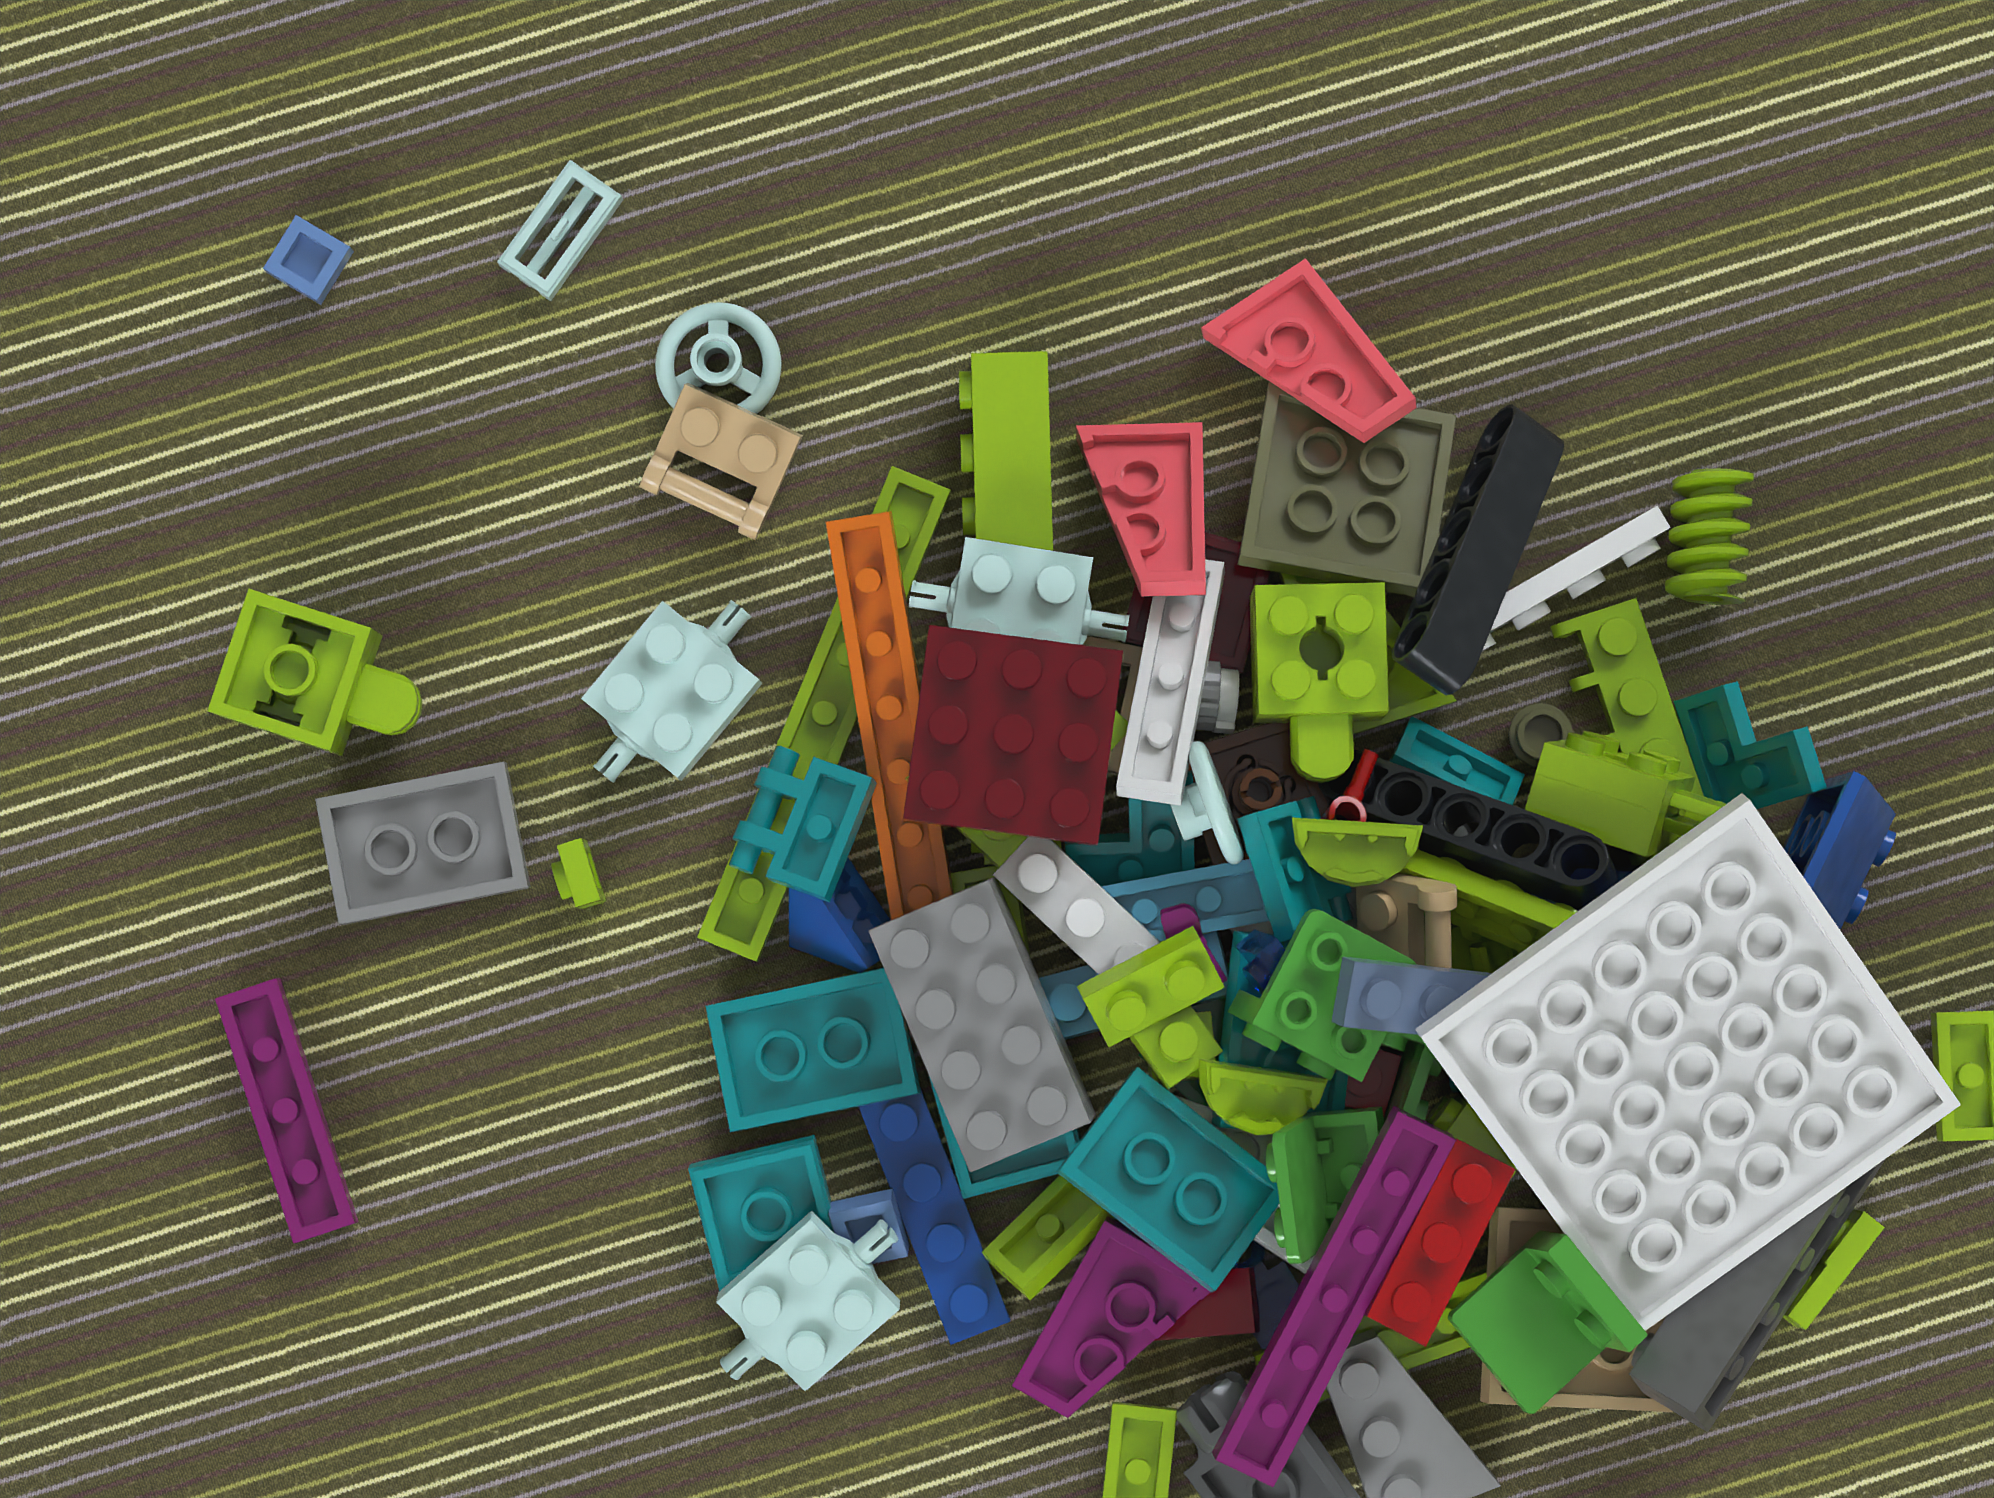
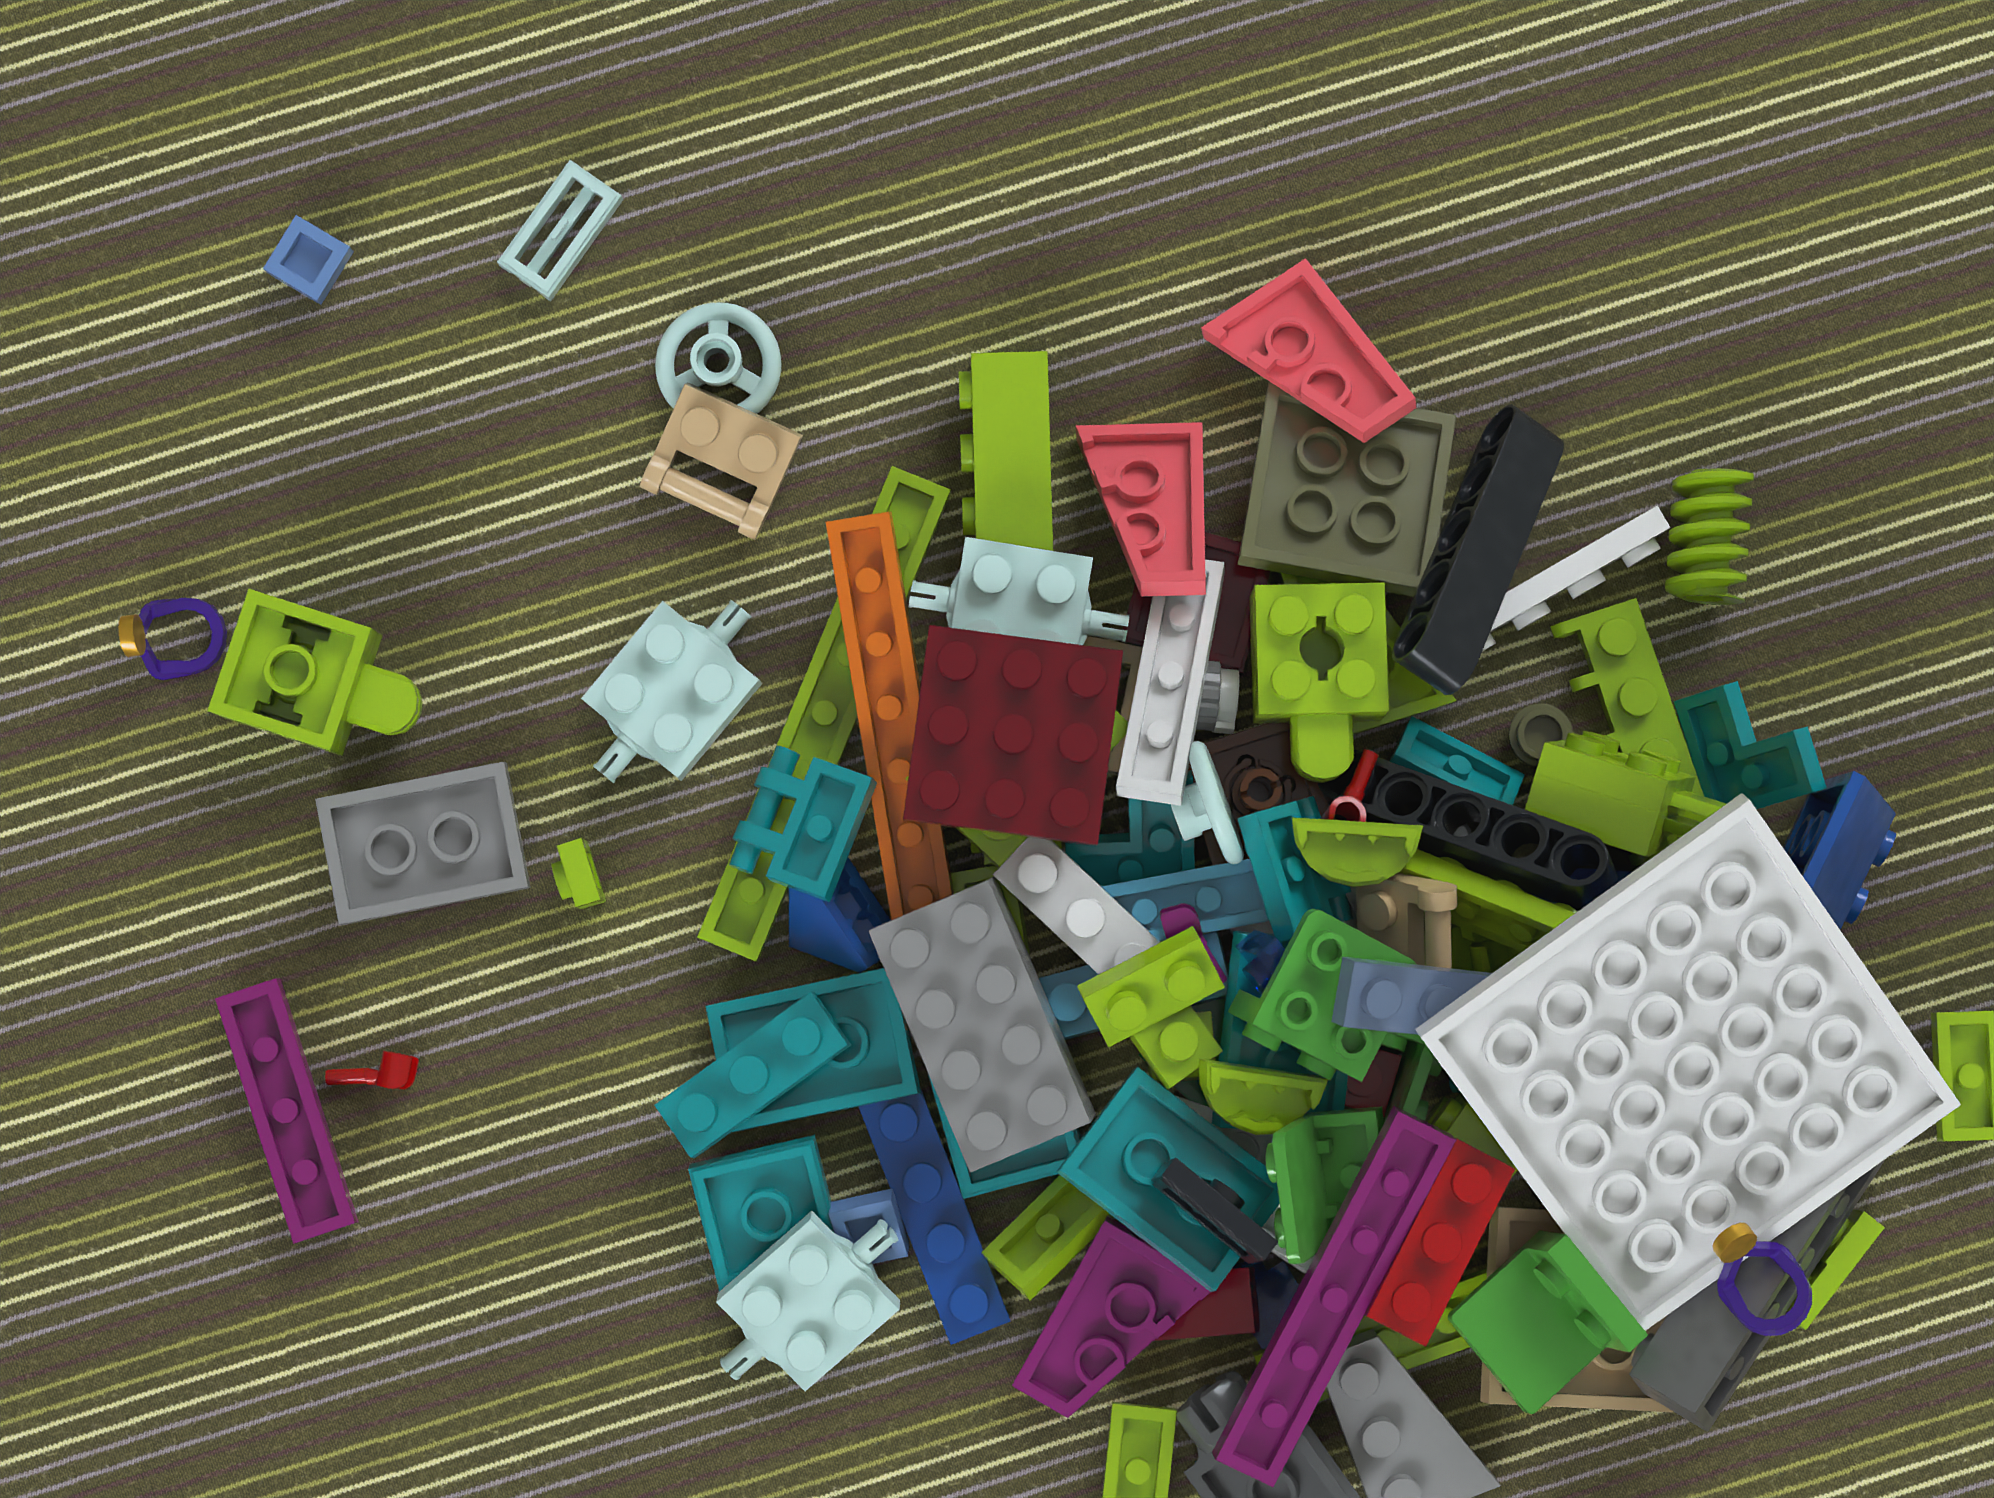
none -> dark purple piece [118,598,227,680]
none -> red hand [325,1050,419,1089]
none -> teal plate [654,992,851,1158]
none -> black plate [1151,1158,1278,1264]
none -> dark purple piece [1712,1223,1812,1336]

